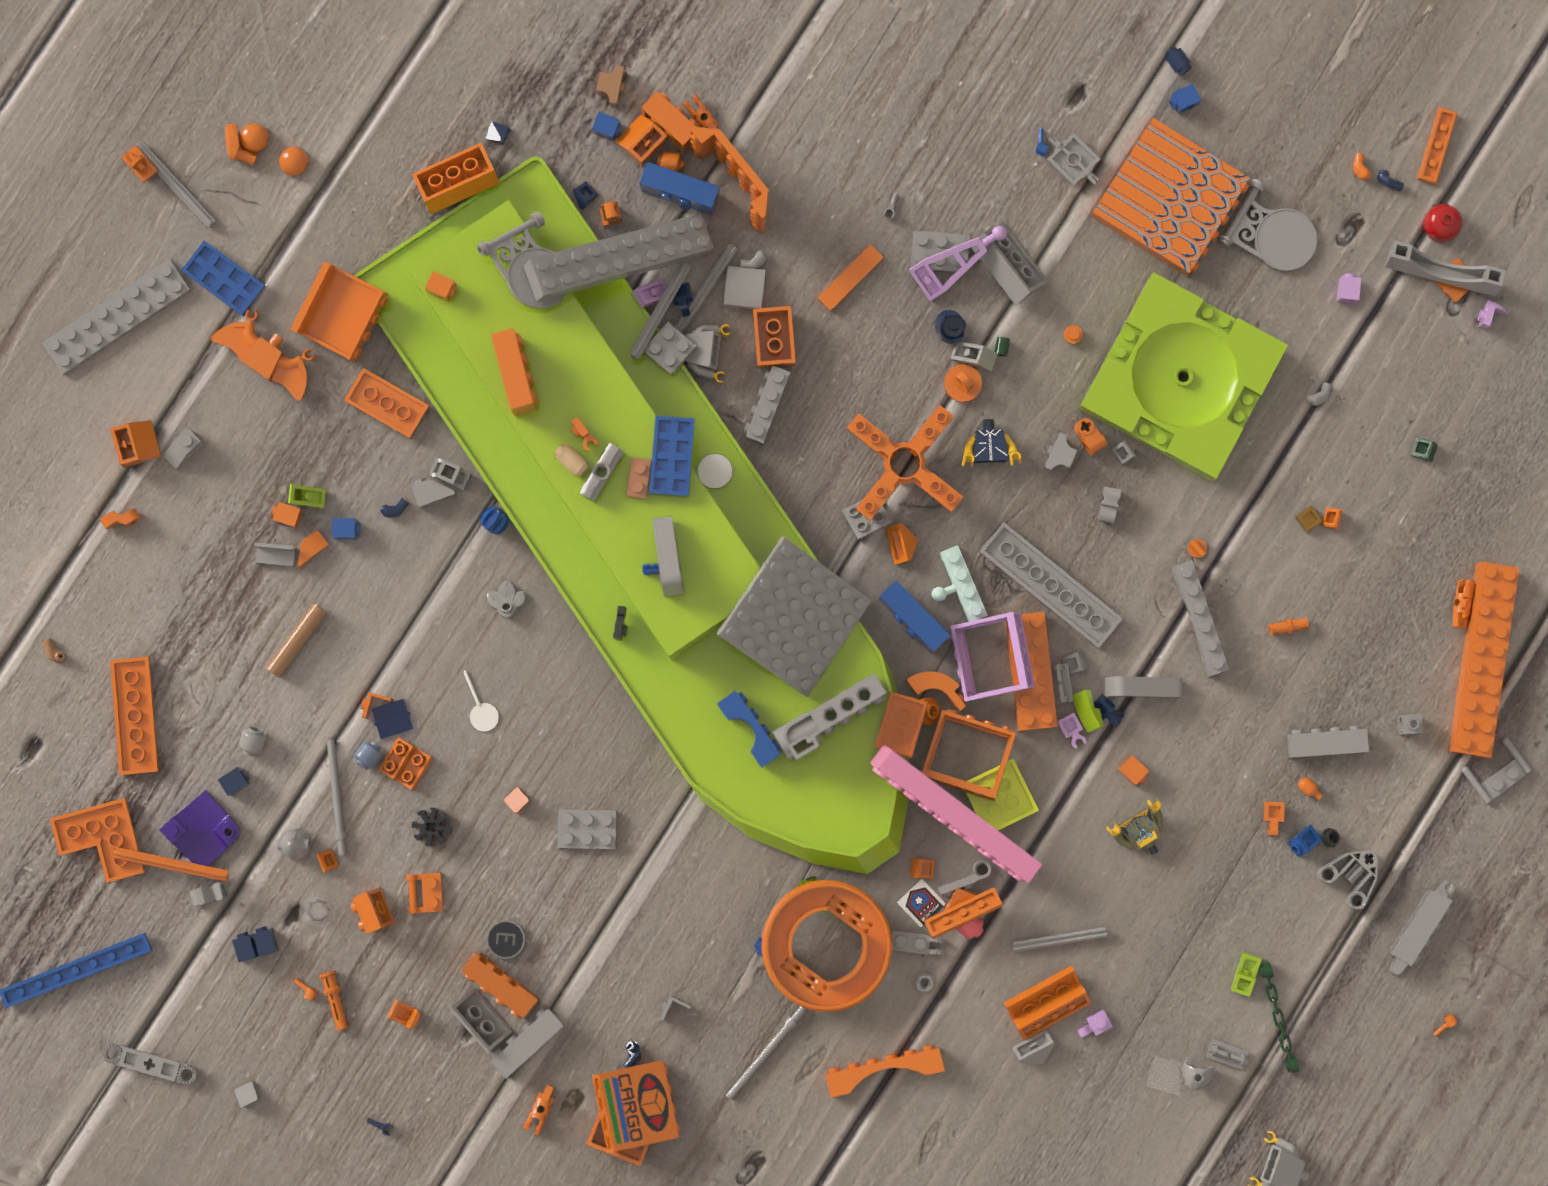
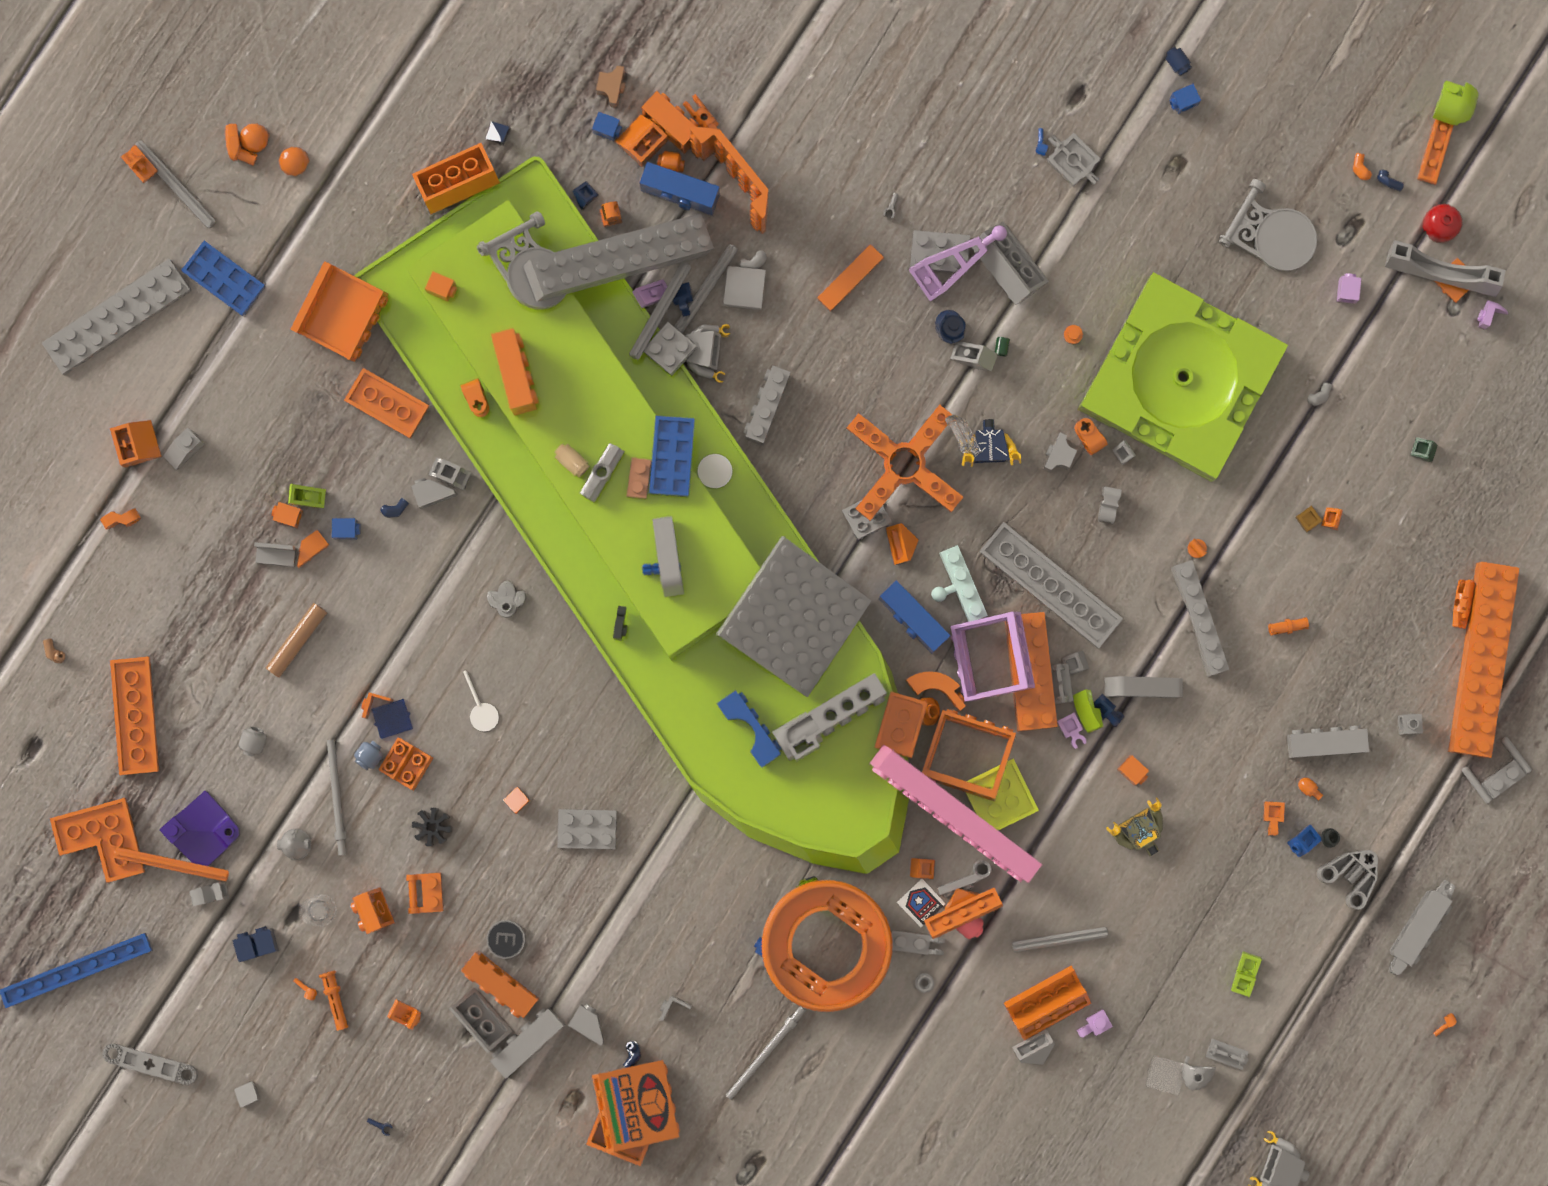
orange torso [211,309,317,401] -> none
dark blue brick [218,767,251,796] -> none
orange slope [316,849,339,872] -> none
blue piece [480,506,509,535] -> none
orange hinge [523,1084,555,1136] -> none
orange plate [571,418,599,452] -> none
orange brick [753,306,796,369] -> none
orange arch [825,1044,945,1098] -> none
orange tile [944,364,982,402] -> none
orange panel [1091,118,1250,276] -> none
dark green piece [1259,962,1300,1073] -> none
none -> orange piece [460,378,490,417]
none -> light grey slope [568,1004,604,1046]
none -> clear plate [945,415,982,456]
none -> lime brick [1432,80,1479,126]

